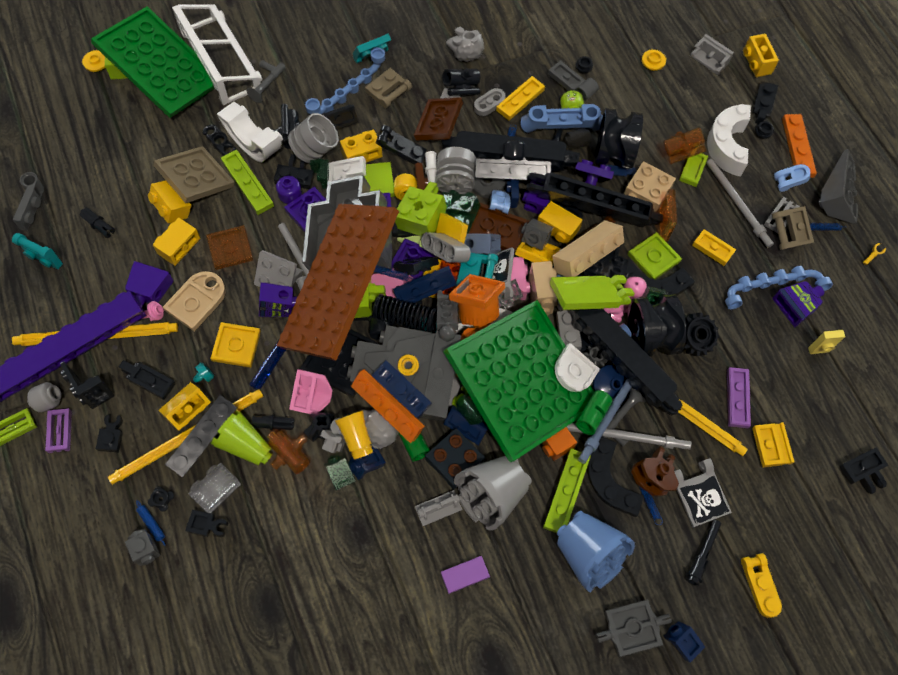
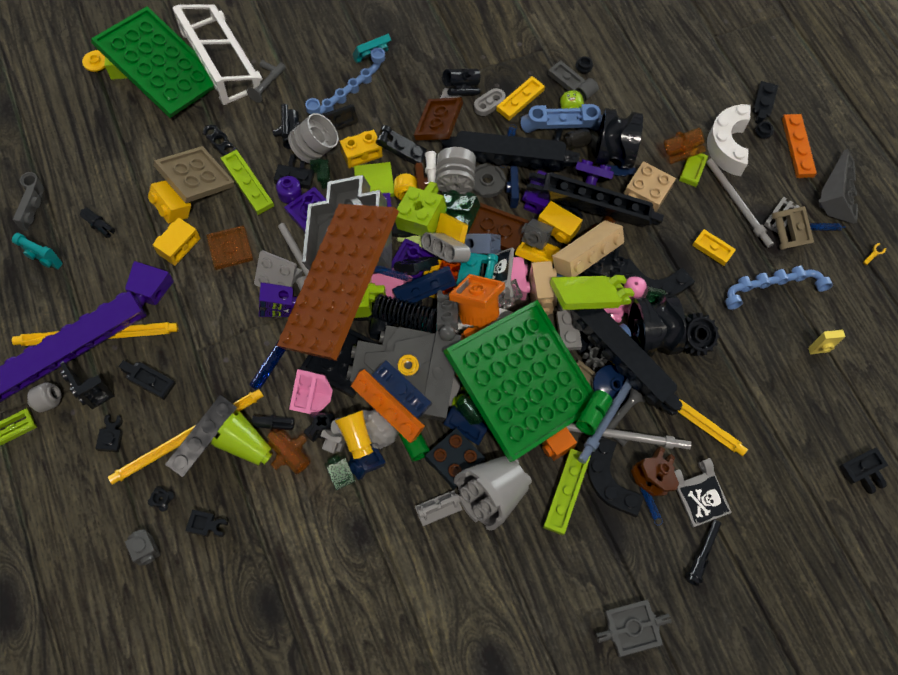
medium lavender tile [46,408,72,453] -> none
blue piece [136,500,166,546] -> none
bright pink plate [142,301,164,321] -> none
yellow brick [158,382,211,431] -> none
tan plate [163,271,226,332] -> none
clear brick [188,463,241,514] -> none
teal tile [193,362,214,383] -> none
yellow plate [210,322,261,368] -> none
white brick [217,102,283,162] -> none
white plate [329,156,366,182] -> none
dark tan plate [365,68,412,108] -> none
medium lavender tile [441,556,490,594] -> none
light grey animal [446,27,484,62] -> none
plate [475,141,551,181] -> none
light blue plate [489,190,510,214] -> none
white tile [555,343,600,392] -> none
medium blue cone [557,511,635,592] -> none
lime tile [627,232,682,280] -> none
yellow piece [642,50,666,70] -> none
clear orange tile [659,189,677,242] -> none
dark blue bracket [664,622,705,663] -> none
light grey hinge [690,34,734,75] -> none
medium lavender tile [727,367,751,428] -> none
yellow plate [741,553,782,618] -> none
yellow brick [743,34,779,77] -> none
yellow plate [752,422,794,468] -> none
dark purple torso [772,281,824,328] -> none
light blue plate [774,164,810,192] -> none

